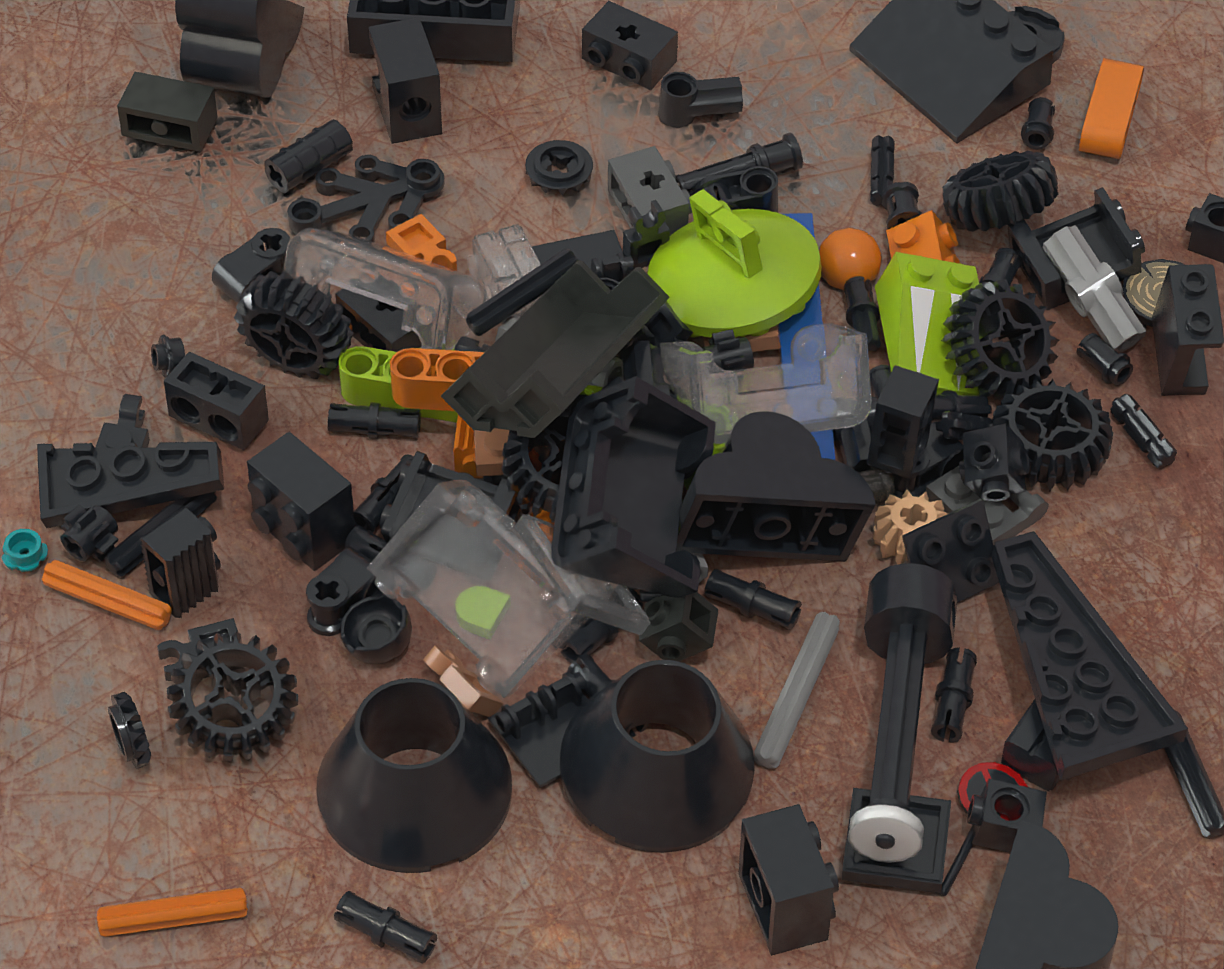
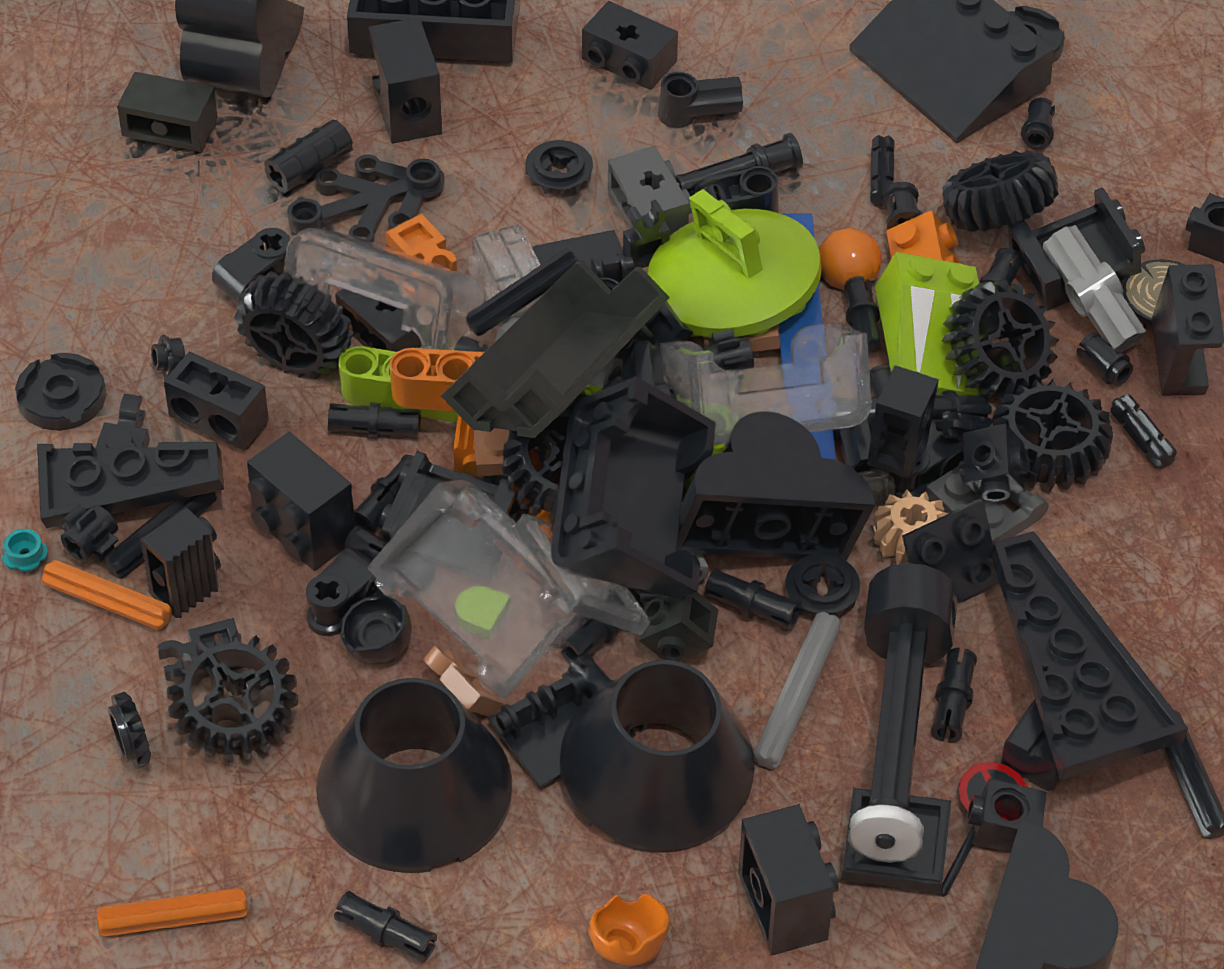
orange beam [1079,58,1144,160] -> none
none -> black tile [15,353,107,431]
none -> orange hair [588,893,671,966]
none -> black gear [785,554,860,618]

